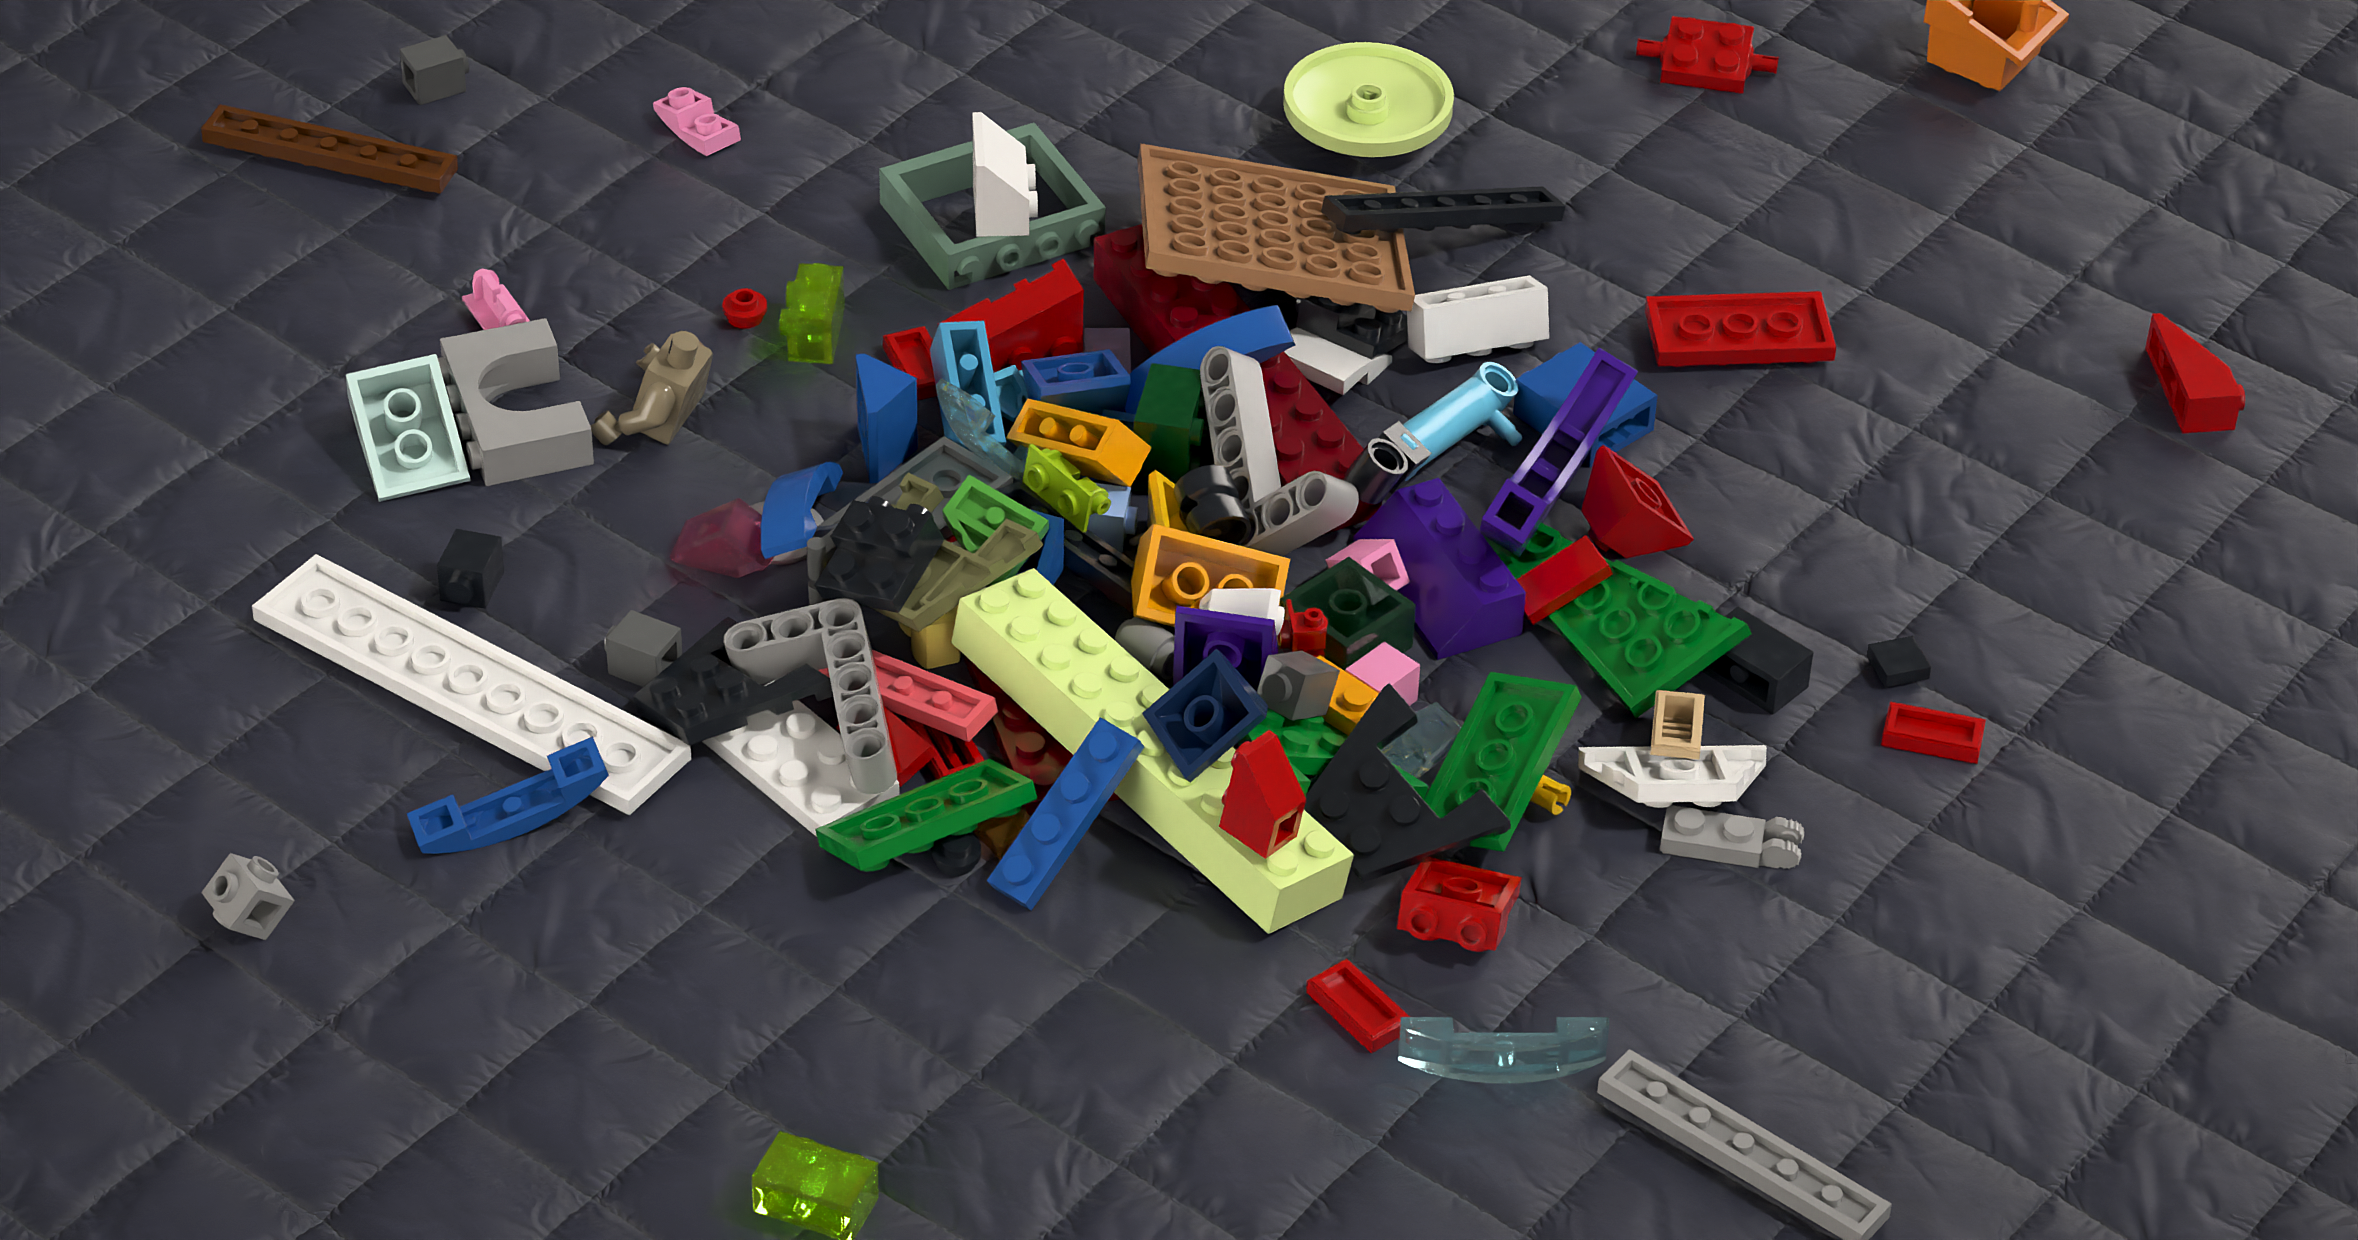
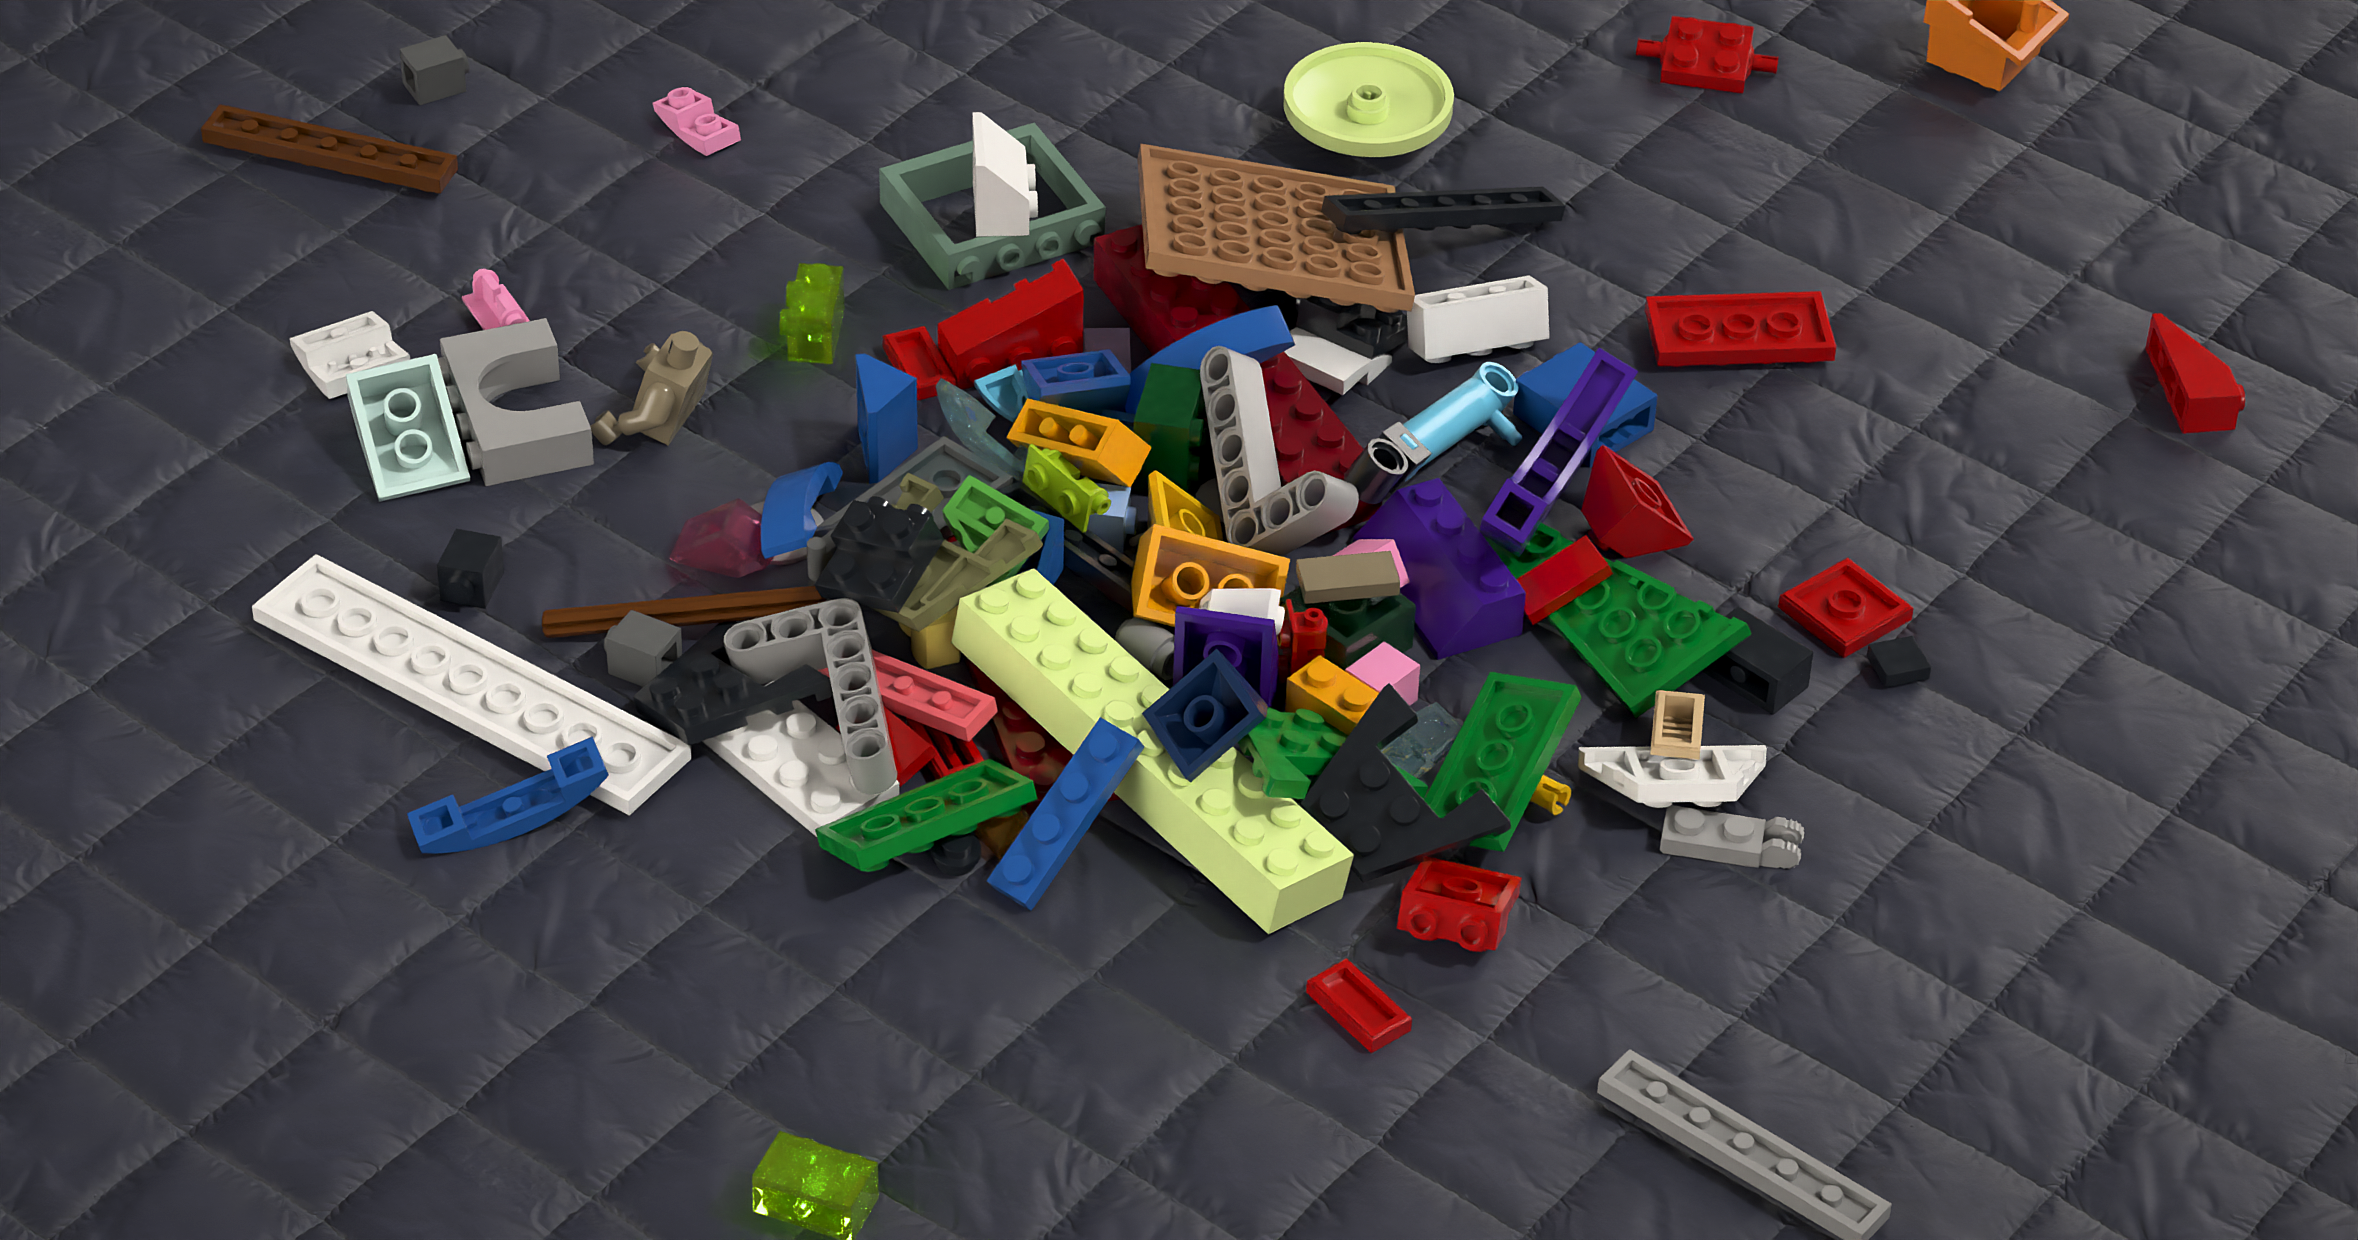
light grey brick [201,853,295,940] -> none
red plate [722,288,767,329] -> none
dark azure brick [930,321,1006,466] -> none
black wheel [1173,465,1251,545] -> none
red slope [1219,730,1307,859] -> none
dark grey brick [1257,650,1340,720] -> none
clear light blue slope [1398,1017,1610,1084] -> none
red tile [1881,702,1986,764] -> none
none -> white slope [289,311,410,399]
none -> reddish brown axle [542,586,827,638]
none -> dark tan tile [1296,551,1400,604]
none -> red tile [1778,557,1914,658]

